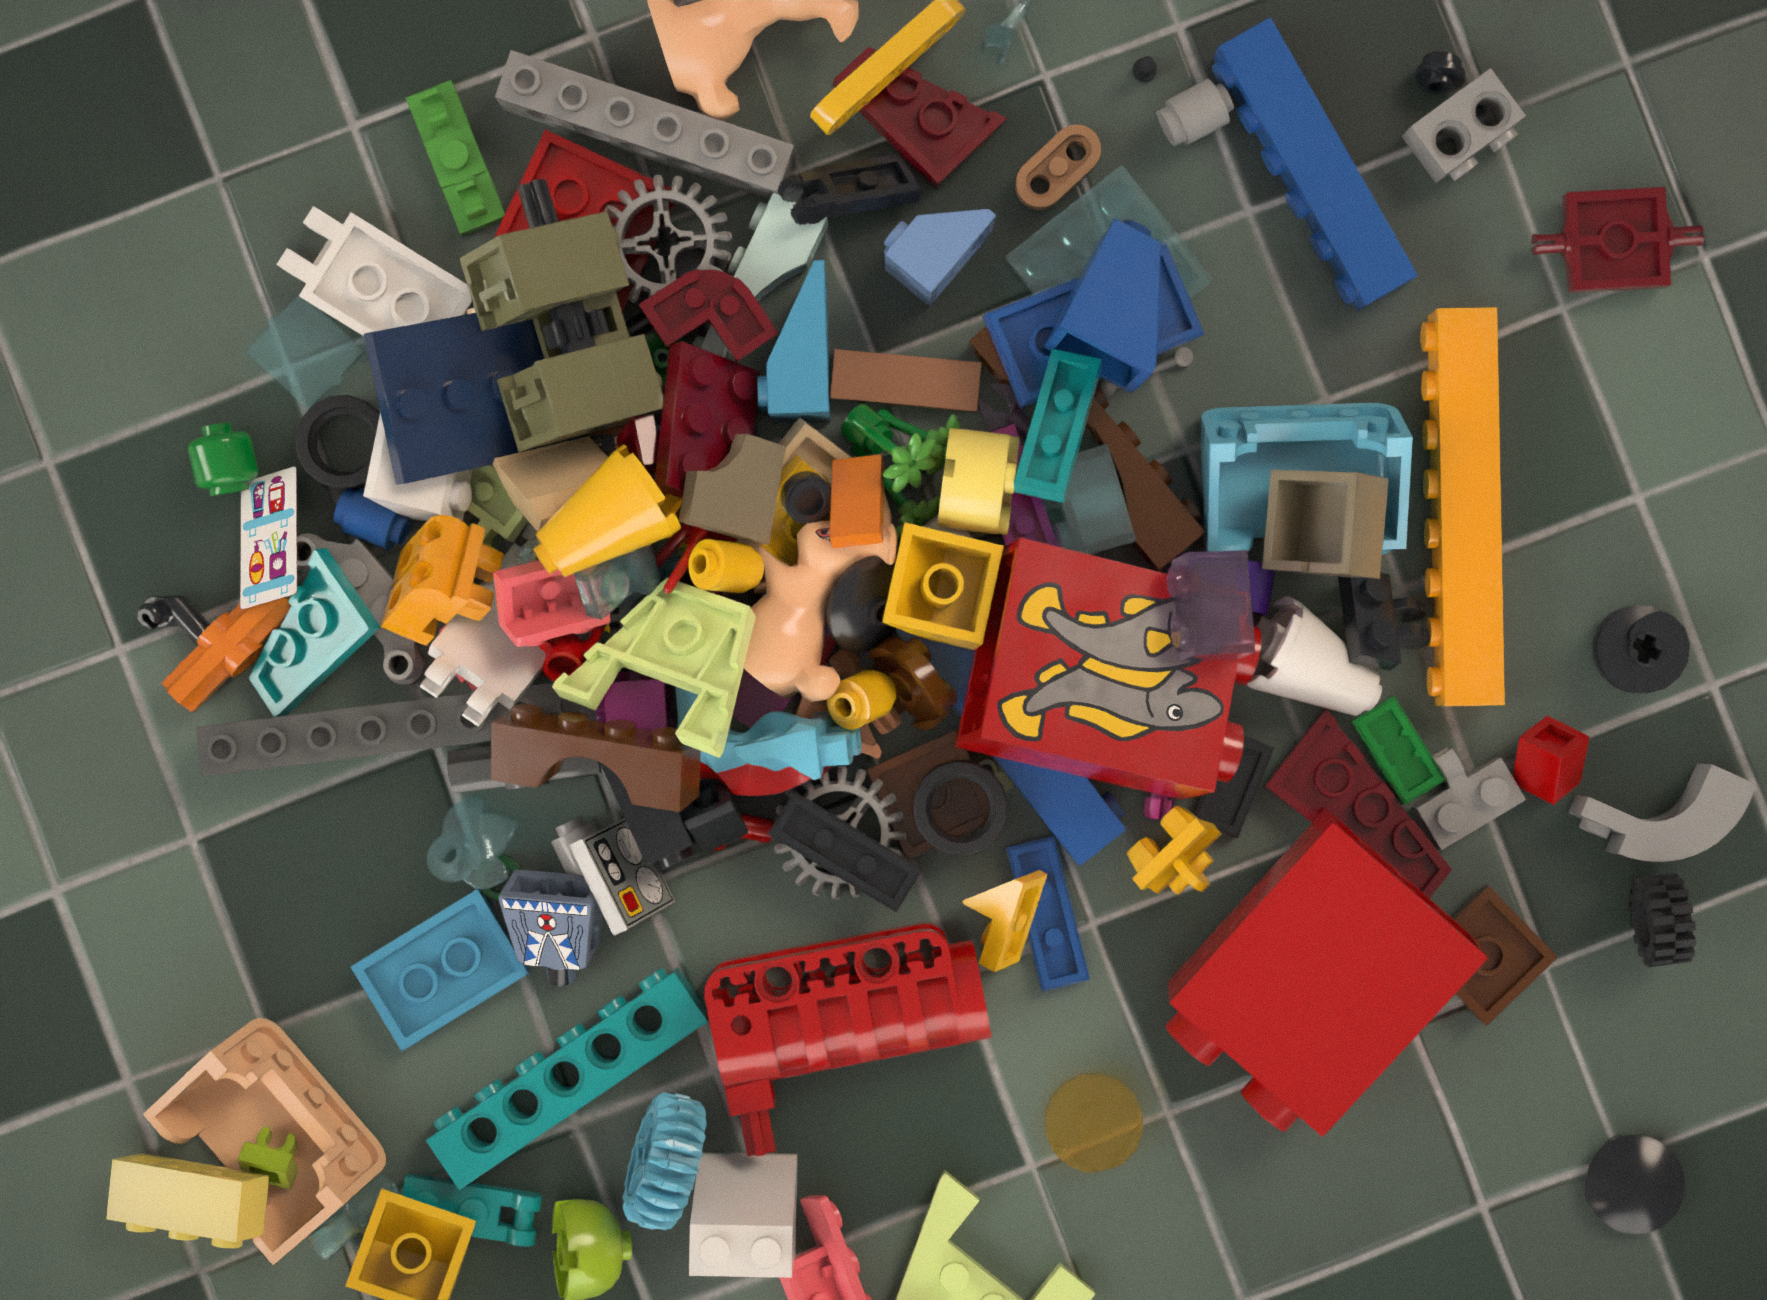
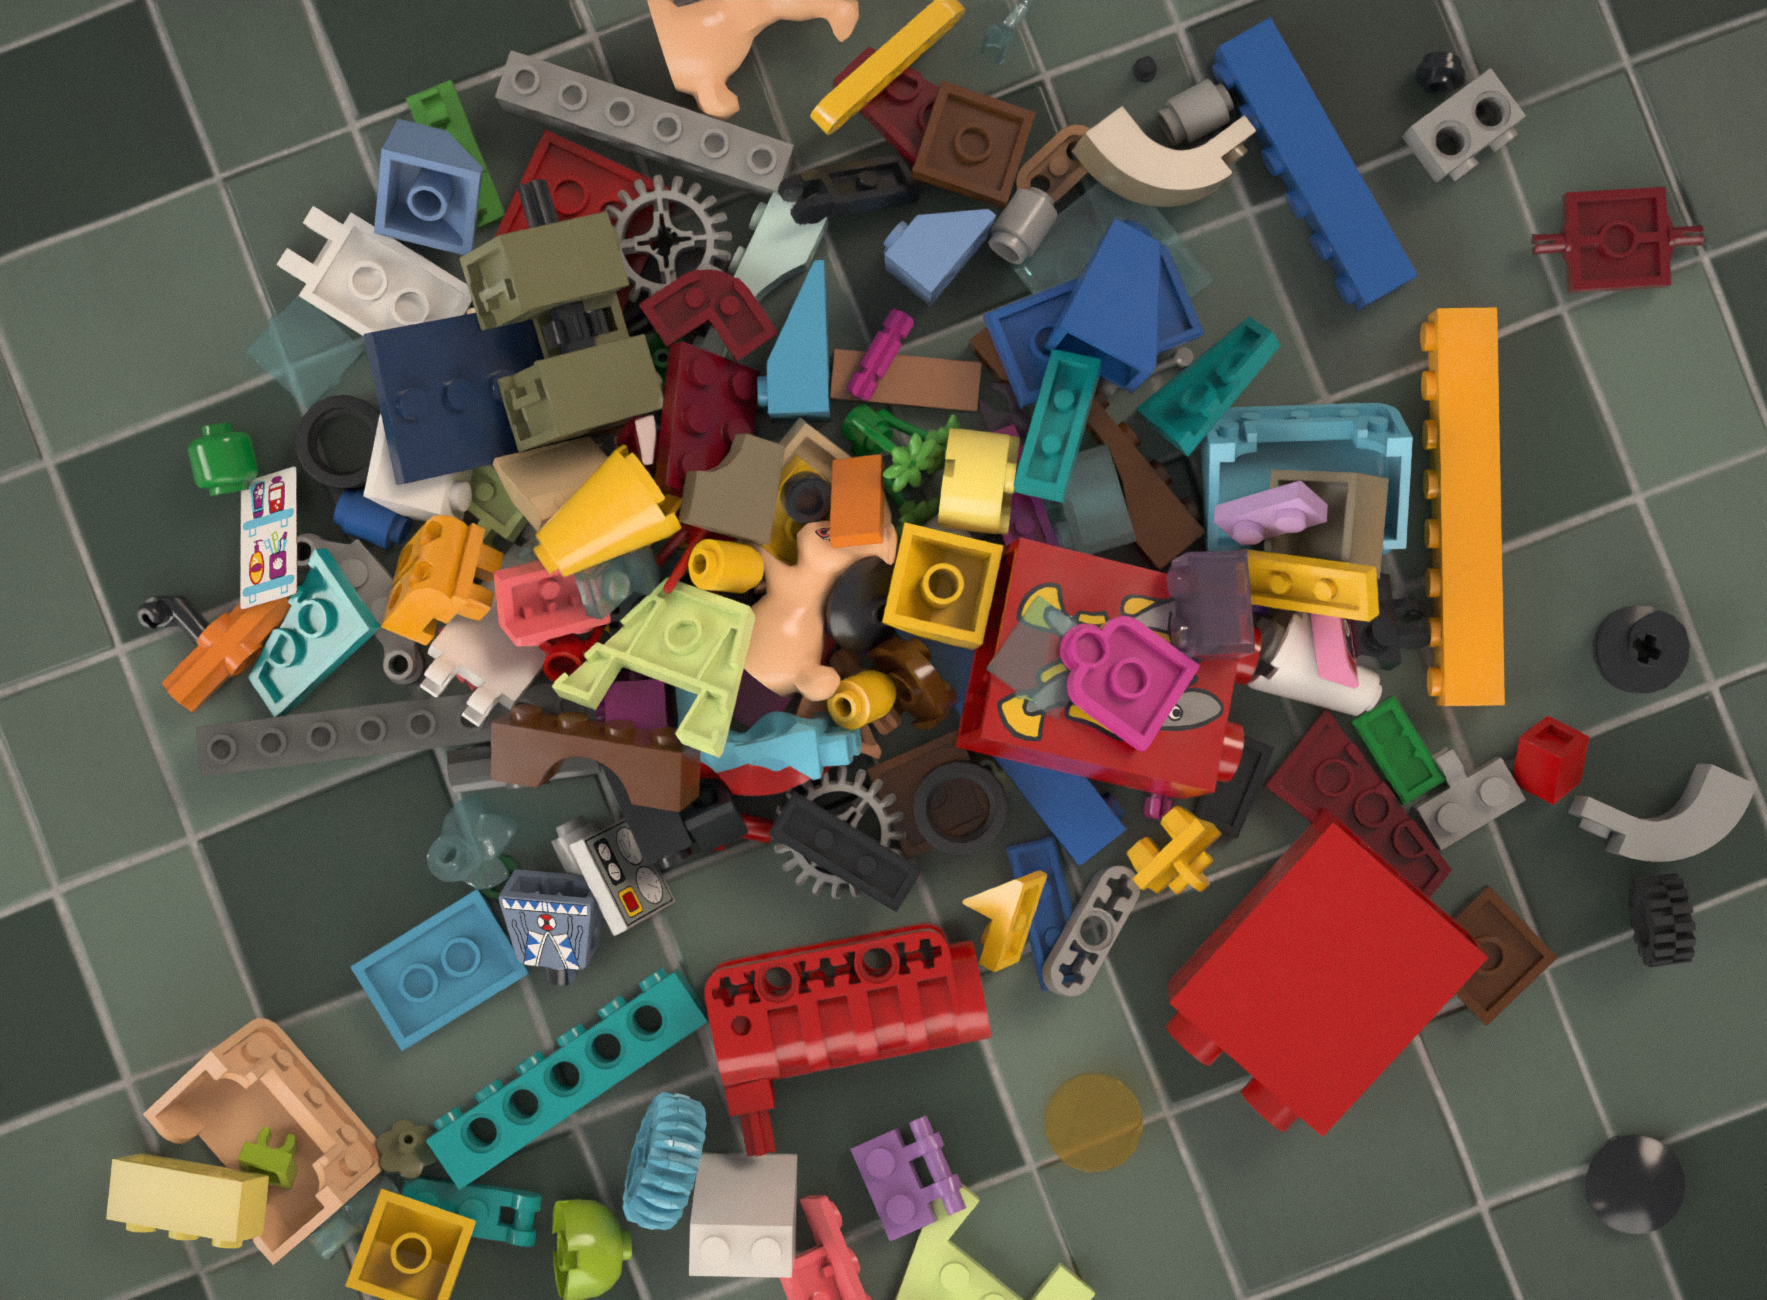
none -> medium blue slope [374,119,483,255]
none -> olive plant [376,1120,437,1180]
none -> dark pink axle [847,308,914,402]
none -> medium lavender plate [850,1115,967,1241]
none -> reddish brown plate [910,80,1036,209]
none -> clear light blue piece [986,595,1078,719]
none -> light grey brick [989,187,1058,264]
none -> light grey beam [1042,866,1140,996]
none -> dark pink plate [1060,616,1200,752]
none -> arch [1072,106,1256,207]
none -> teal wing [1136,316,1281,456]
none -> lavender plate [1213,480,1328,546]
none -> yellow plate [1233,549,1379,622]
none -> bright pink slope [1310,613,1359,689]

